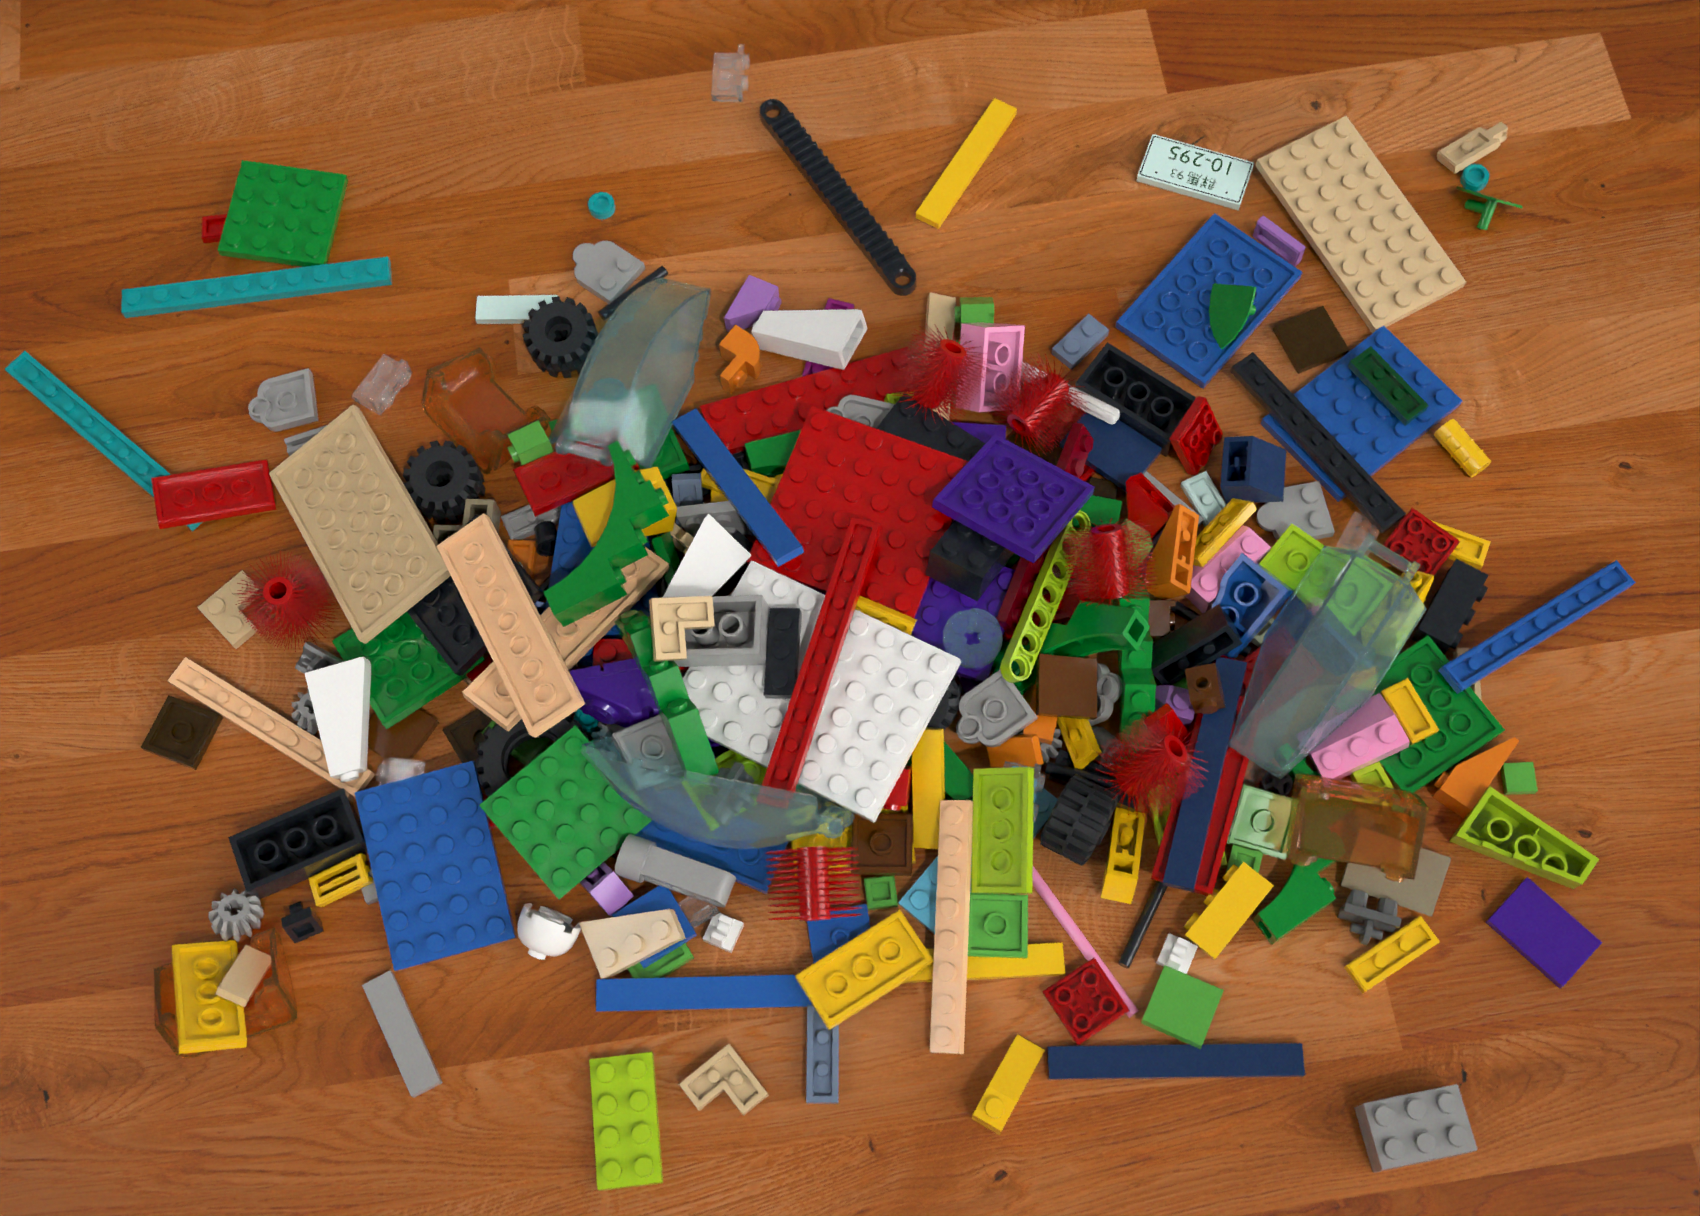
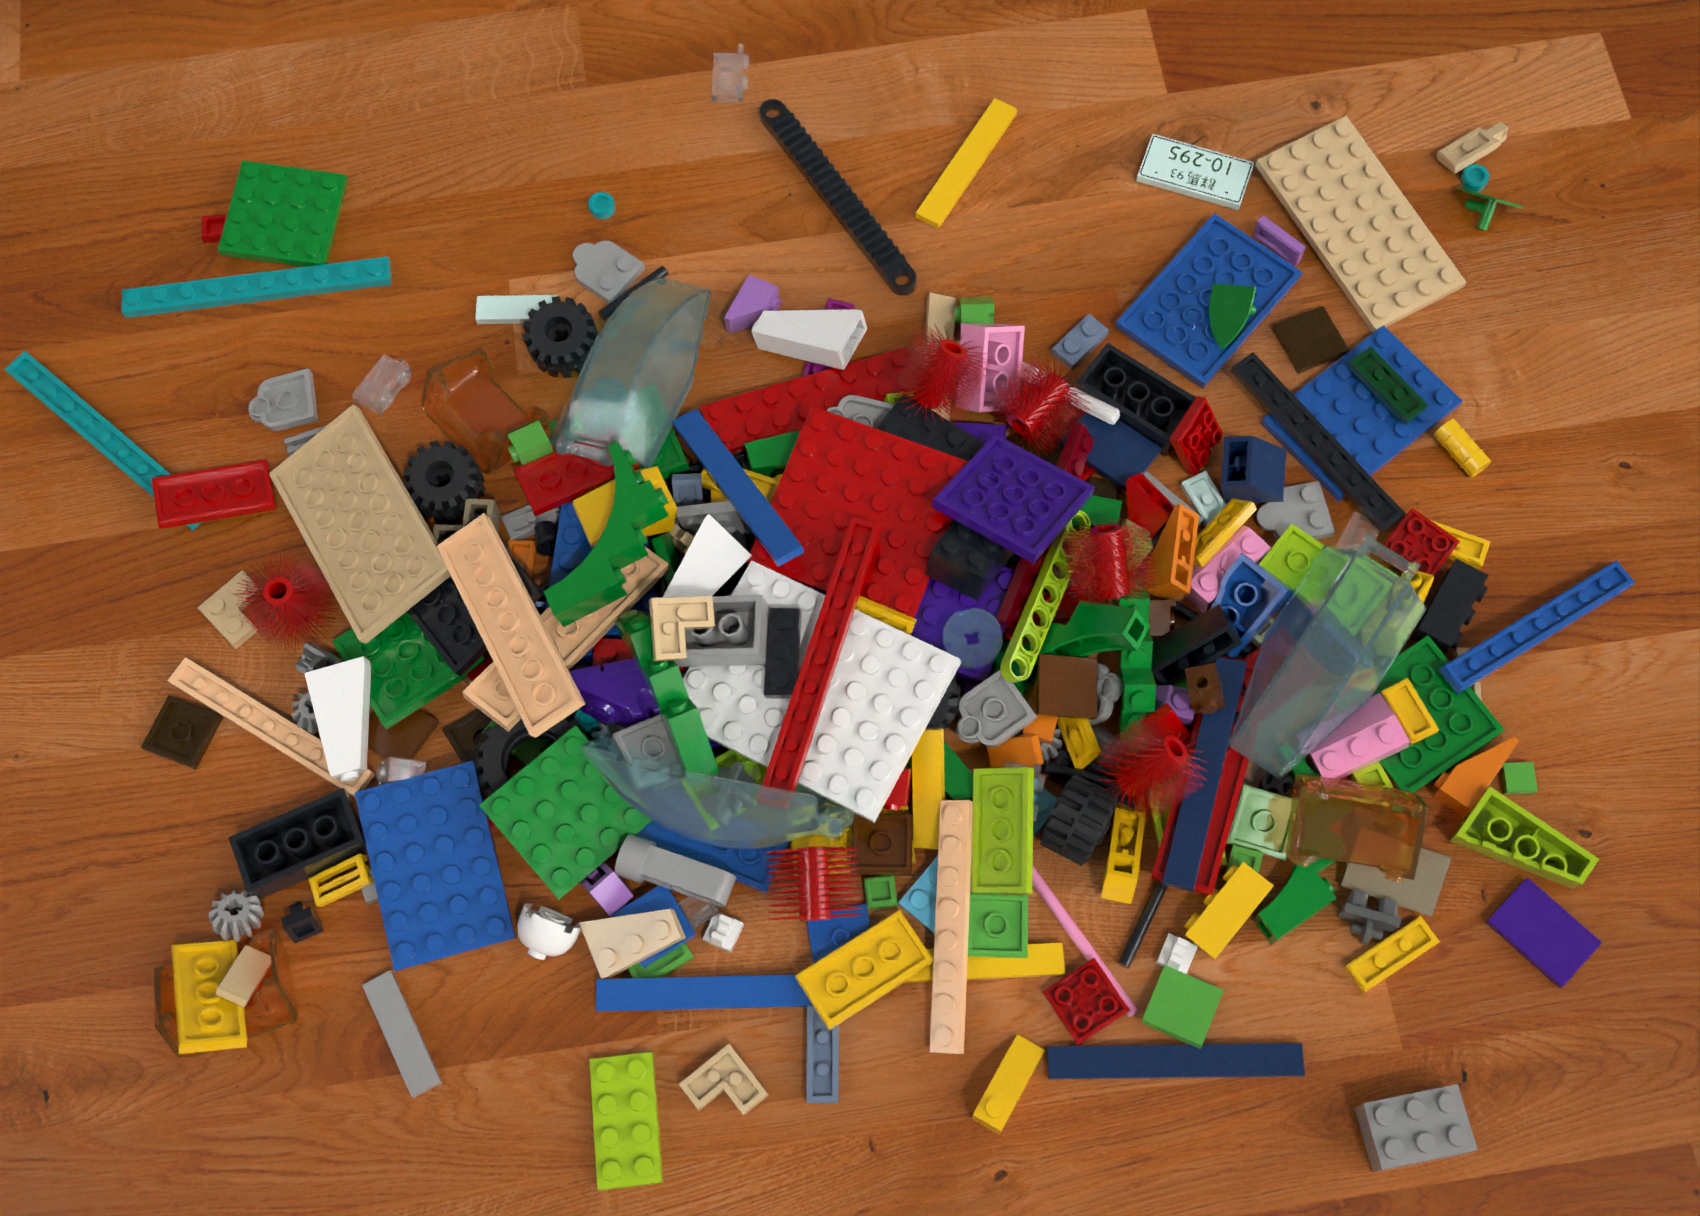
orange brick [719,324,762,394] -> none

